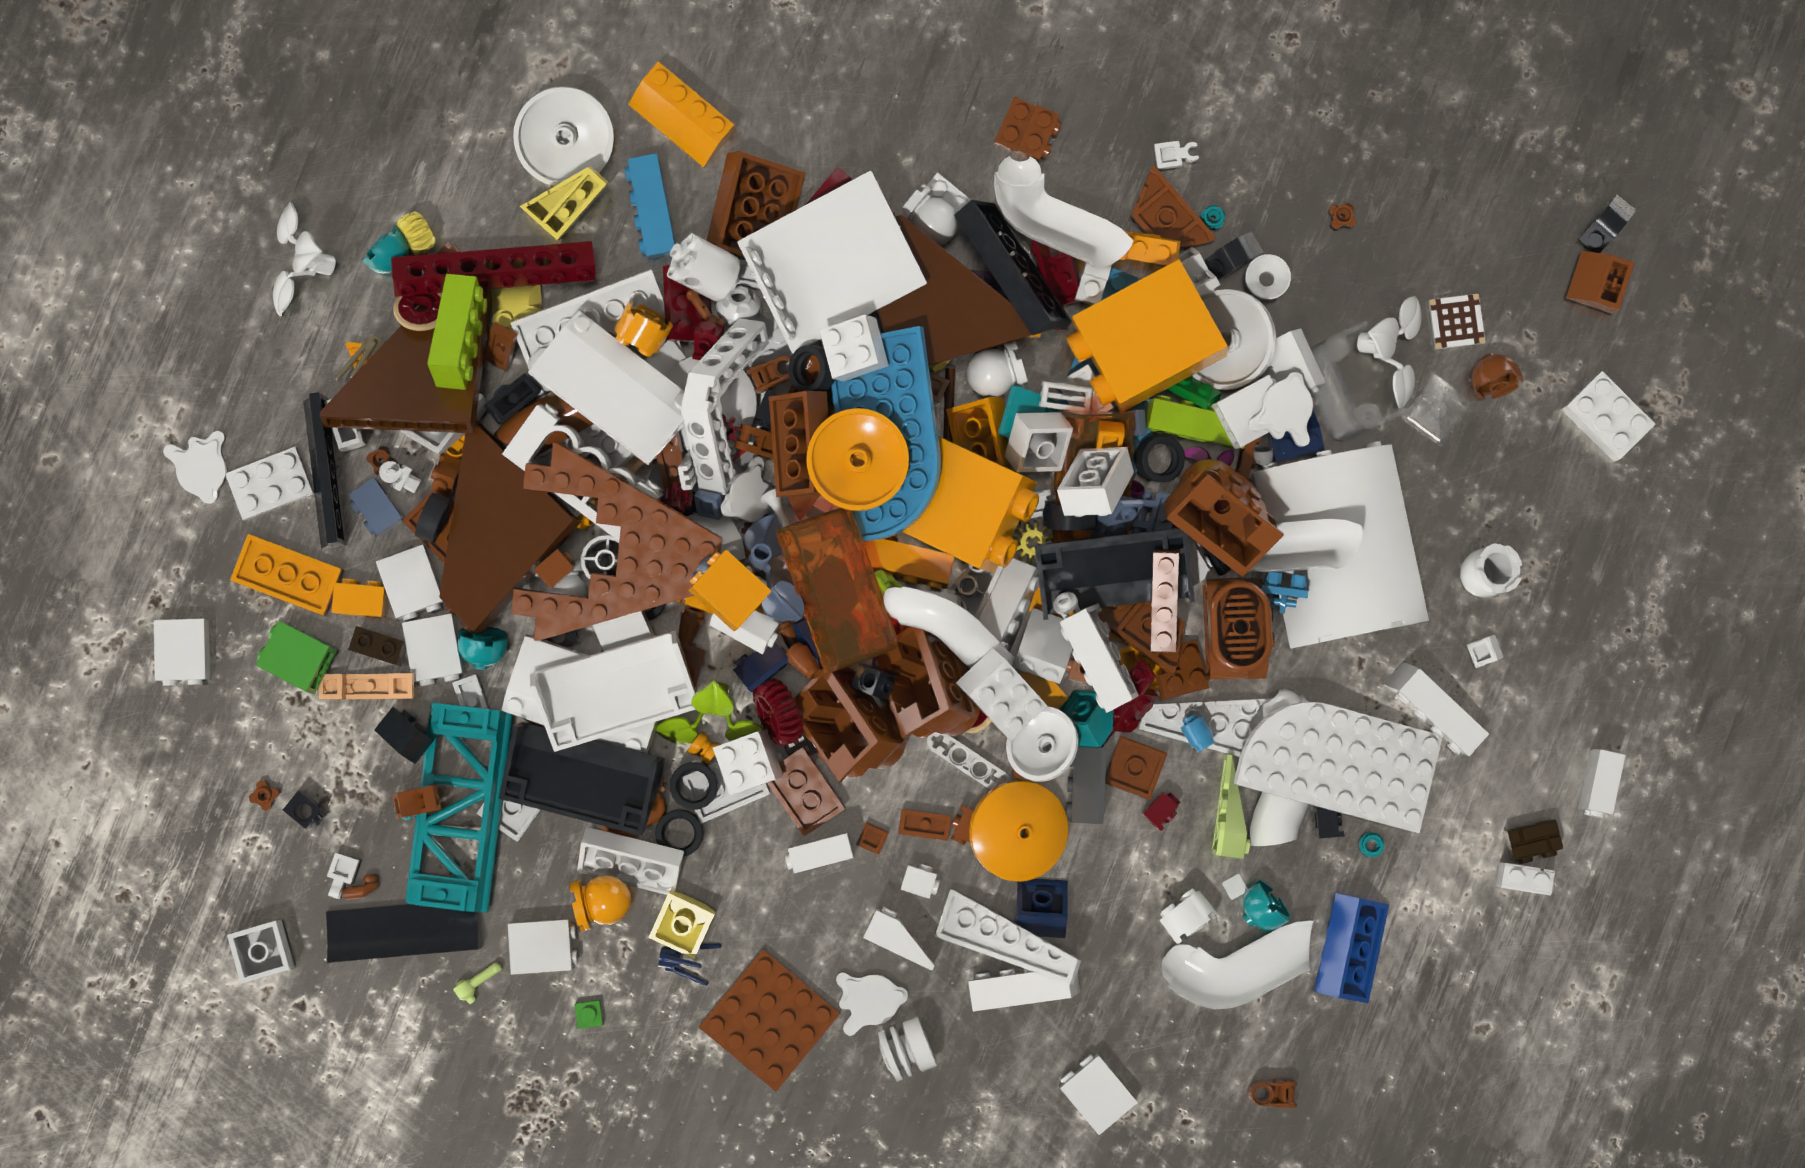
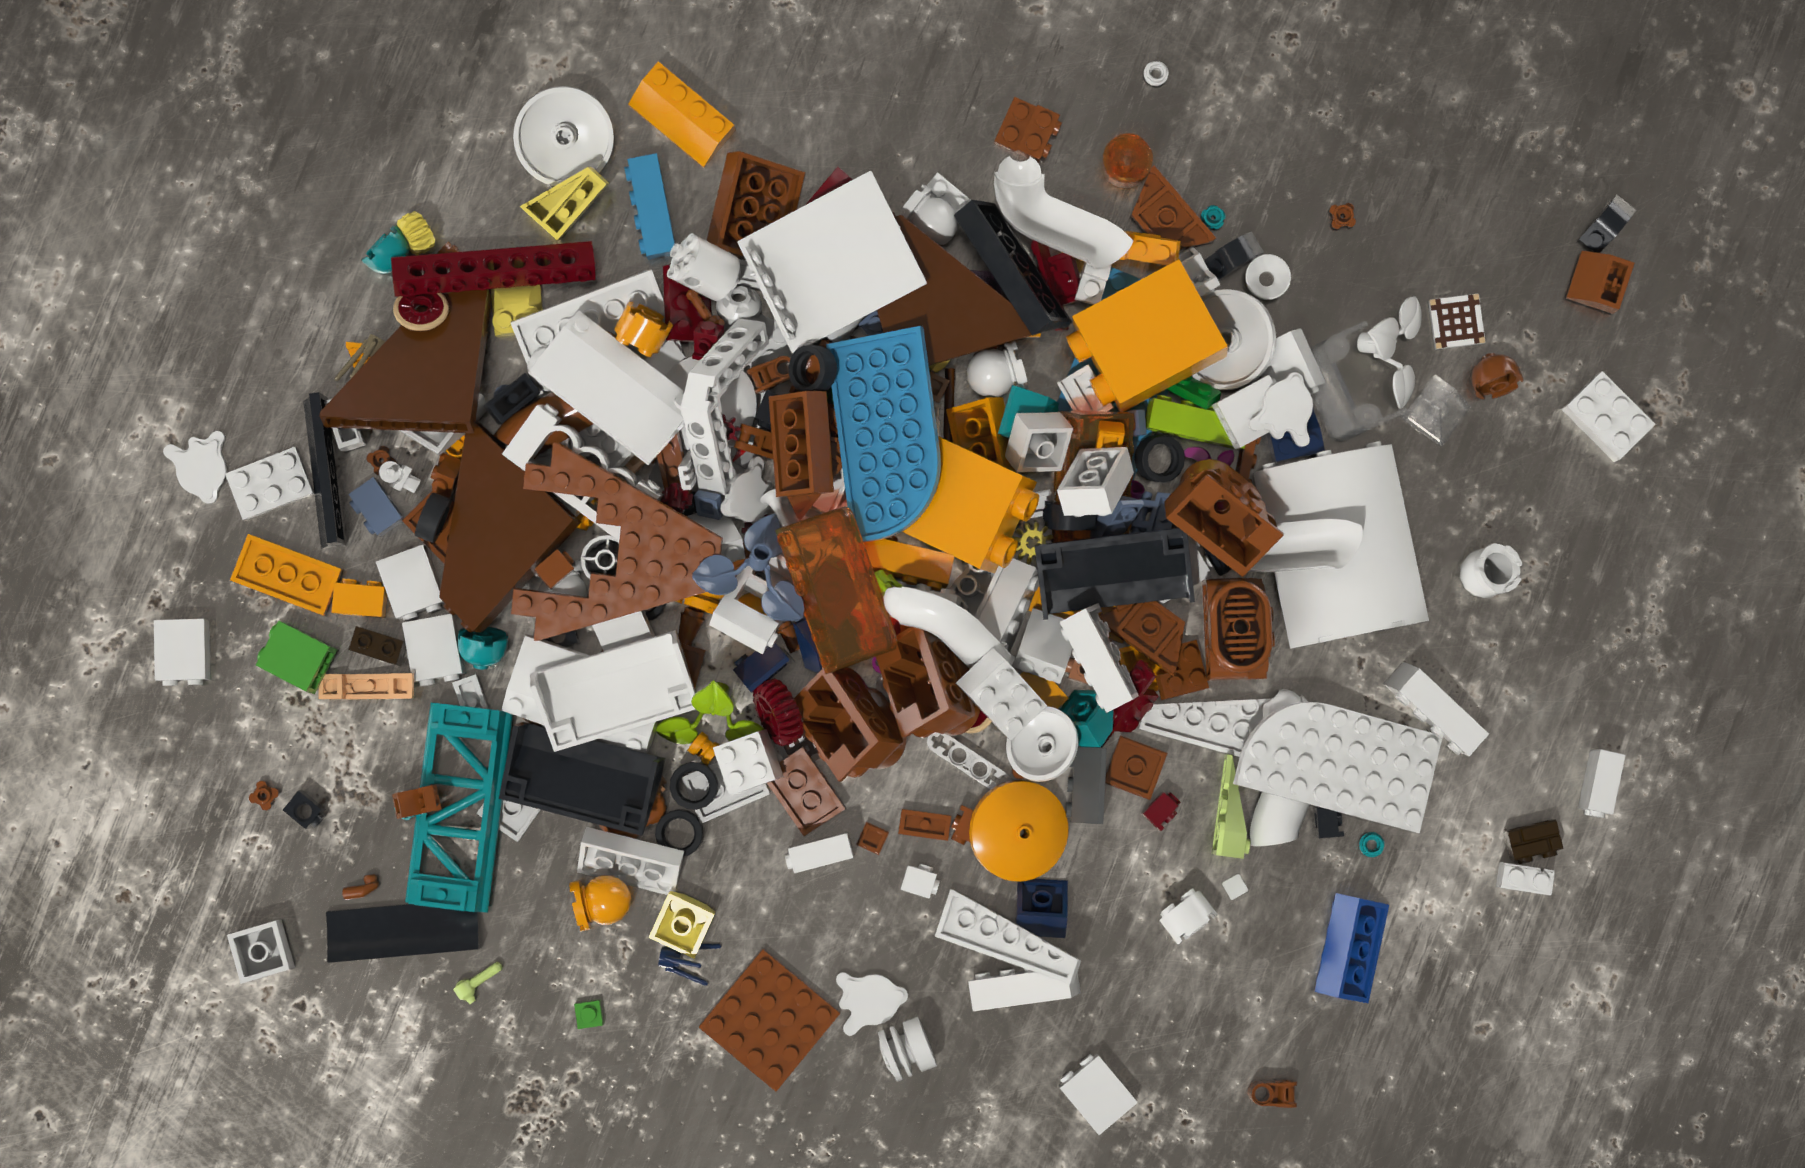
white plant [273,202,335,317] -> none
white plate [327,853,360,899] -> none
black brick [374,707,434,764] -> none
lime brick [427,274,487,390] -> none
dark orange plate [484,322,517,371] -> none
white brick [508,918,578,975] -> none
light orange brick [688,550,771,631] -> none
dark orange cone [786,642,821,680] -> none
light orange dish [807,408,909,511] -> none
white brick [819,314,889,382] -> none
black brick [851,663,897,700] -> none
white slope [863,906,934,970] -> none
white tile [1039,381,1093,413] -> none
white plate [1053,592,1080,619] -> none
plate [1151,550,1179,652] -> none
white plate [1154,141,1199,170] -> none
white animal [1161,920,1314,1010] -> none
dark azure brick [1180,713,1215,752] -> none
teal cylinder [1243,880,1291,931] -> none
light grey hinge [1253,446,1274,466] -> none
dark azure hips [1262,572,1309,614] -> none
white slope [1467,635,1503,668] -> none
none -> clear orange brick [1101,133,1153,188]
none -> white plate [1144,61,1169,86]

